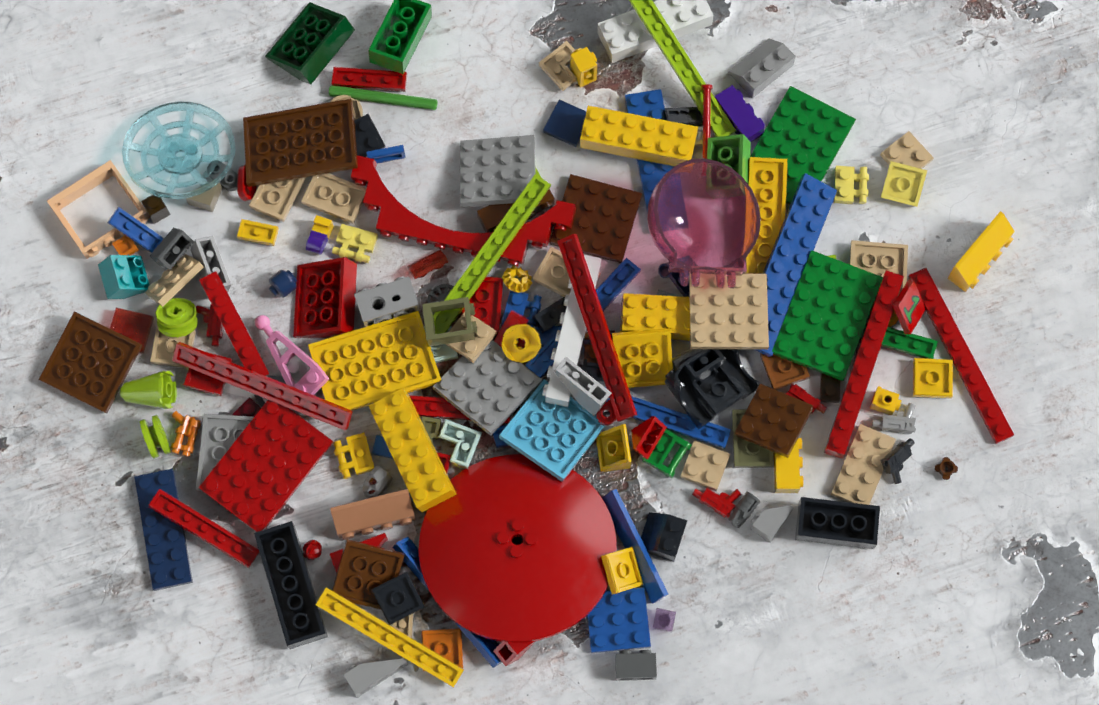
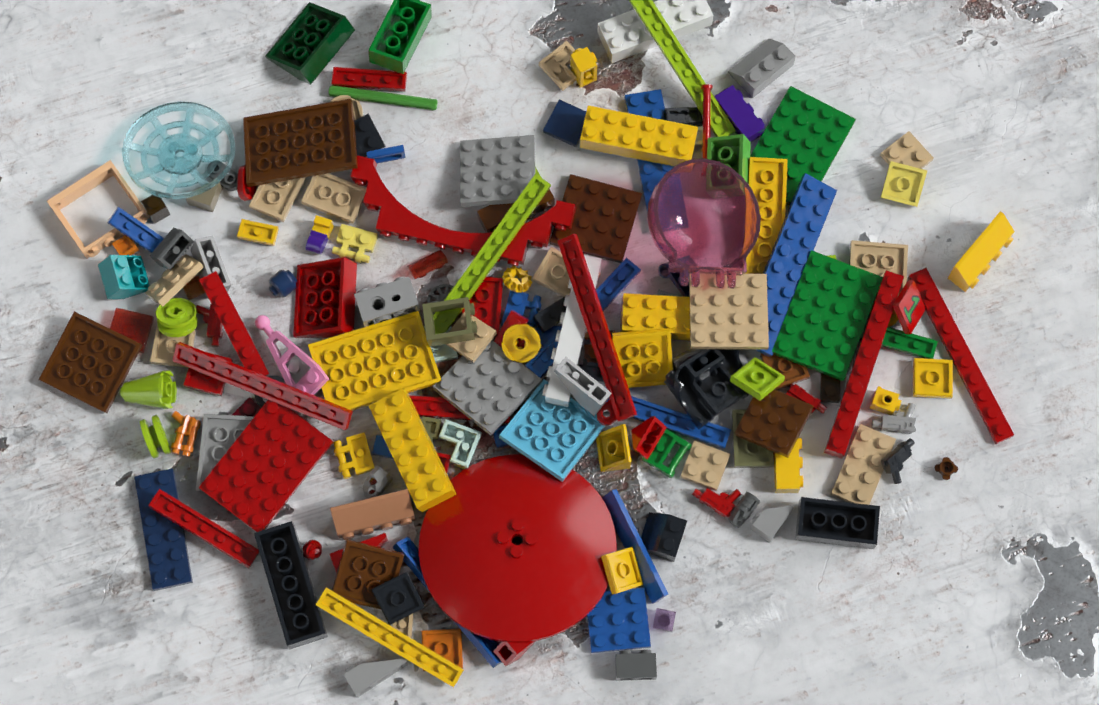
light yellow plate [834,166,869,204] -> none
none -> clear orange slope [183,276,206,300]
none -> lime tile [730,357,785,401]

